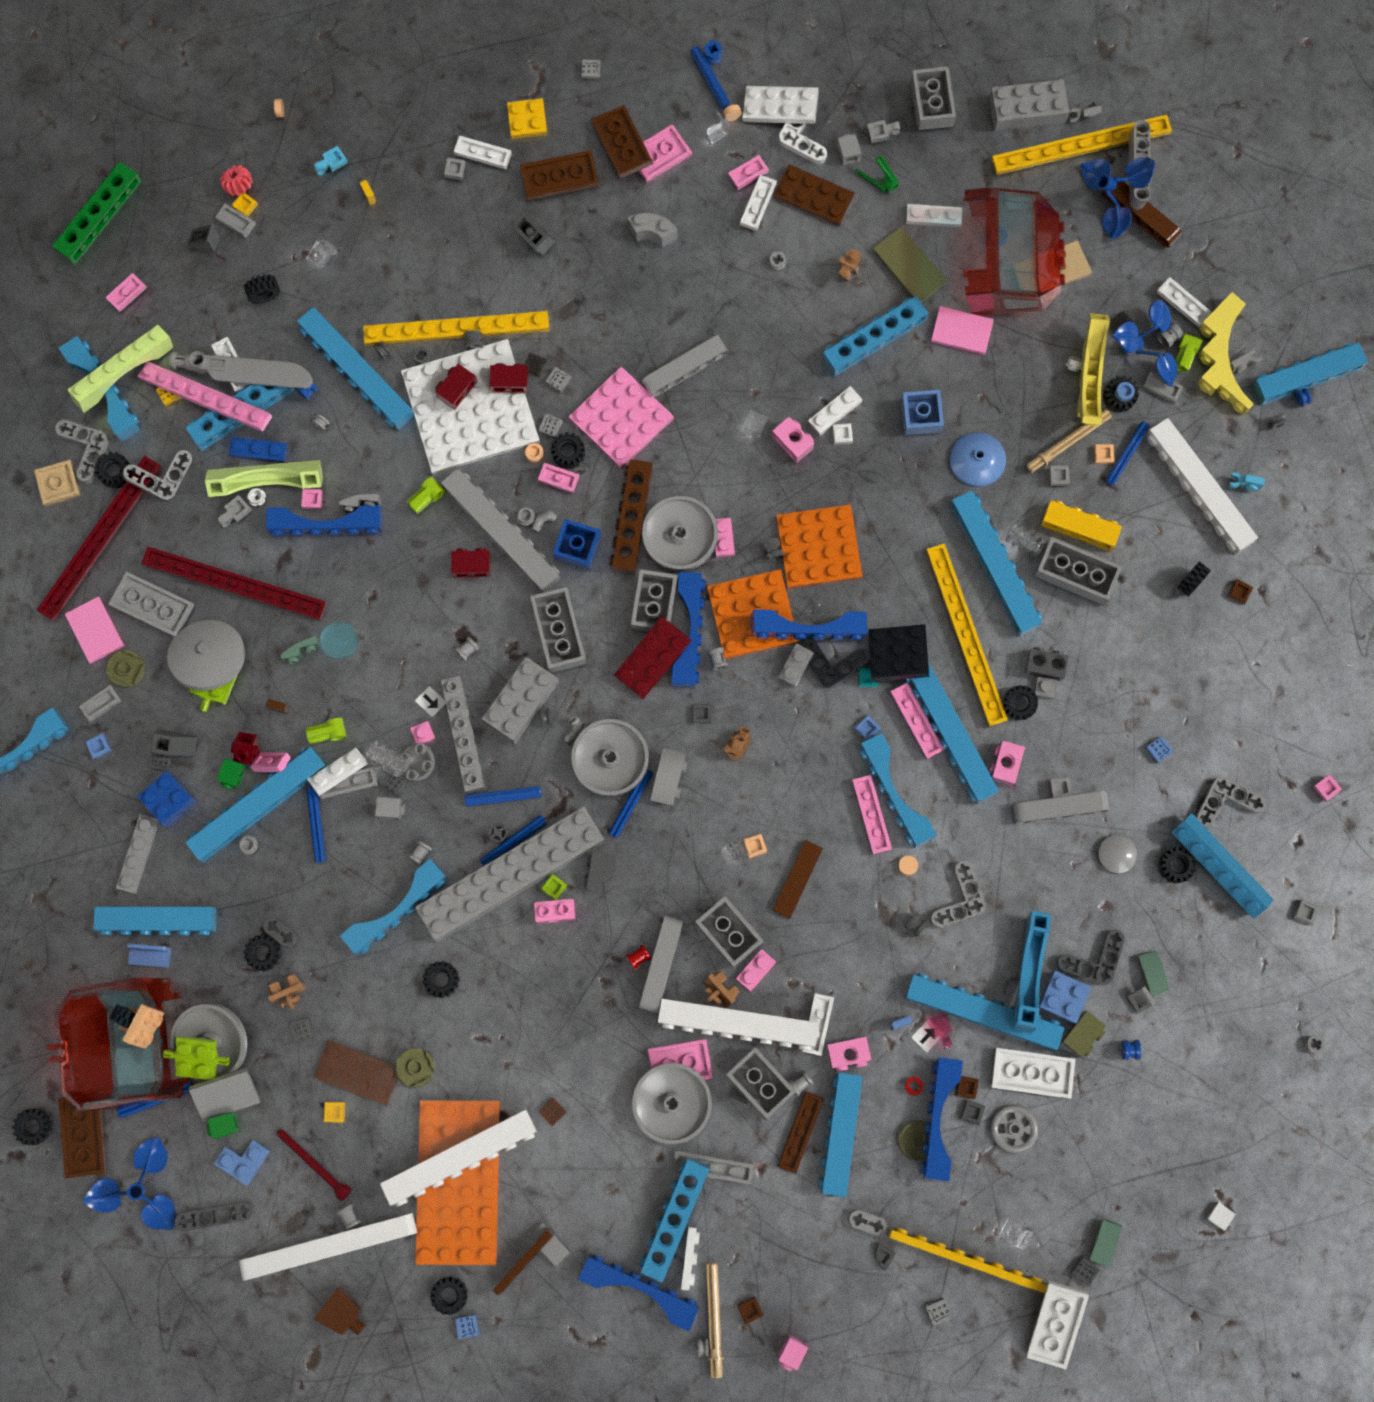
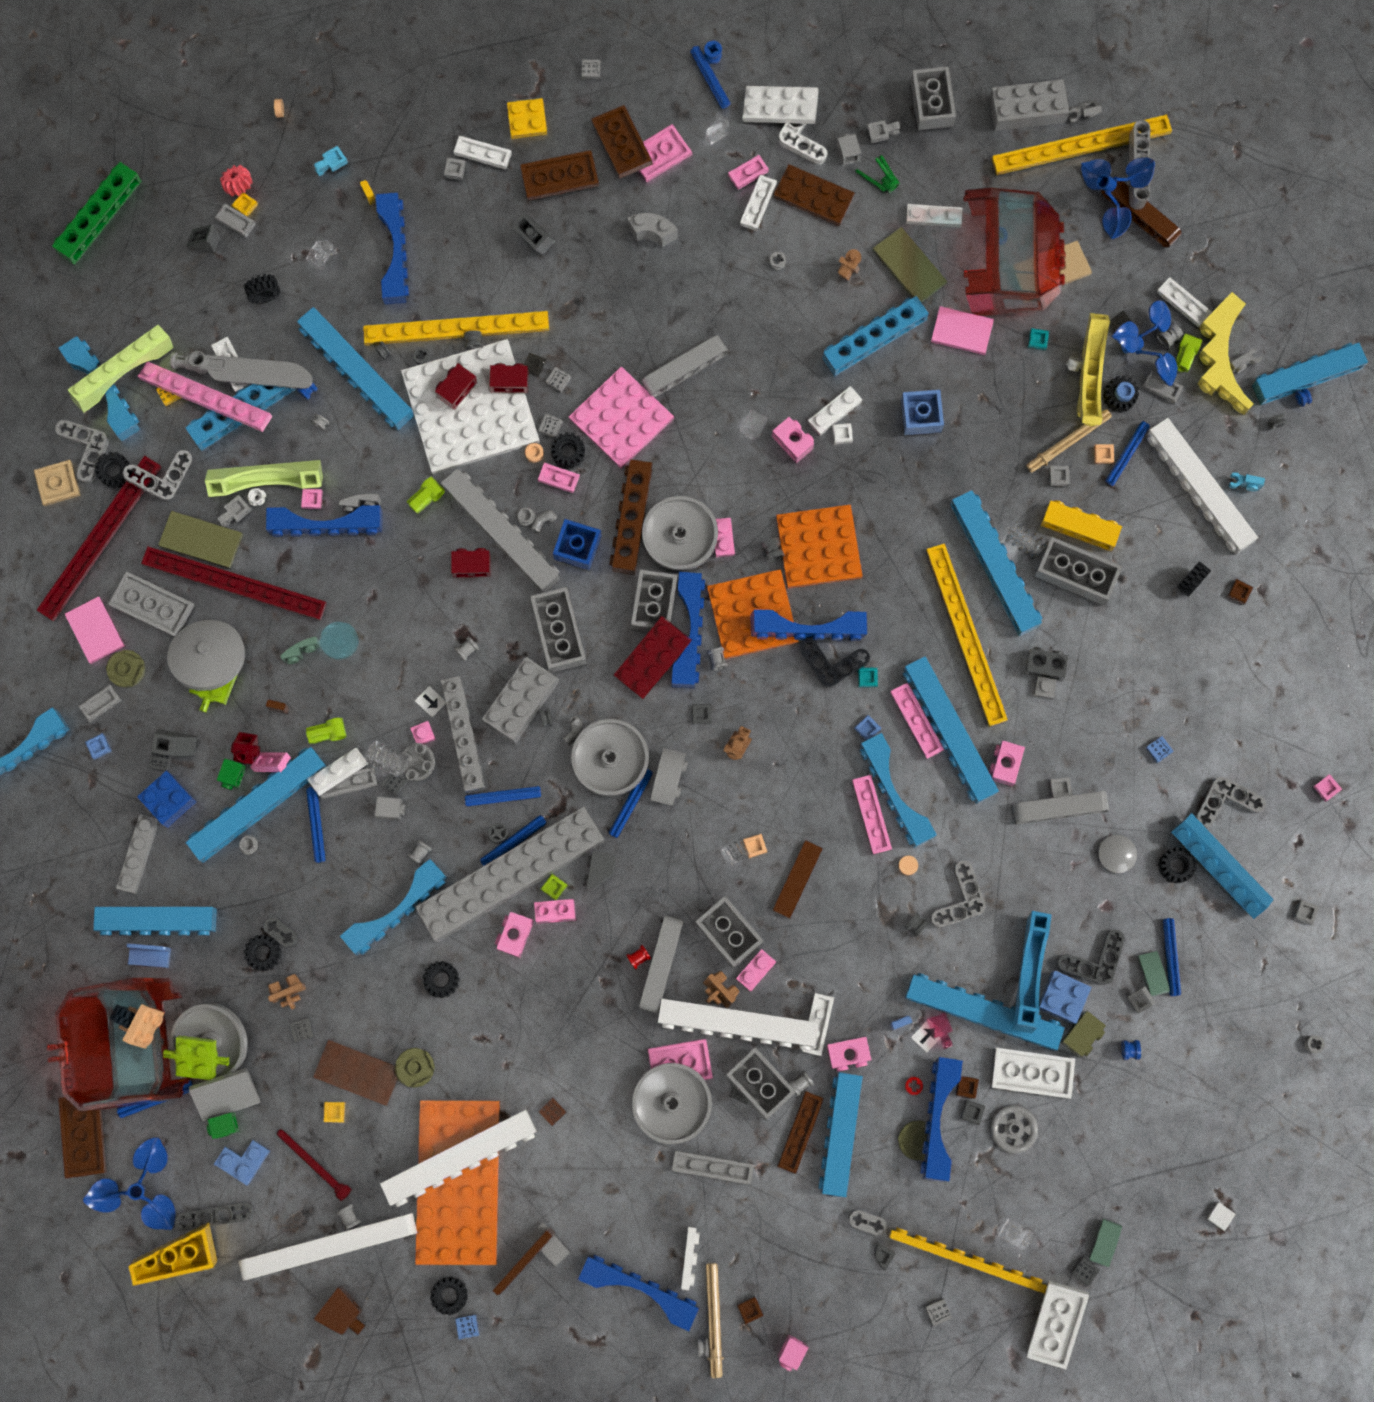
black tyre [12,1109,52,1145] -> none
bright pink plate [105,273,147,312] -> none
blue plate [228,437,288,463] -> none
dark azure brick [639,1157,711,1283] -> none
light nougat tile [723,104,742,121] -> none
light grey plate [779,643,814,686] -> none
black plate [868,624,930,682] -> none
medium blue dish [950,432,1006,487] -> none
black tyre [1003,685,1038,720] -> none
none -> yellow wedge [129,1222,217,1286]
none -> olive tile [158,511,243,569]
none -> blue arch [376,193,409,305]
none -> bright pink brick [495,912,534,958]
none -> teal tile [1028,328,1049,350]
none -> blue axle [1163,918,1181,996]

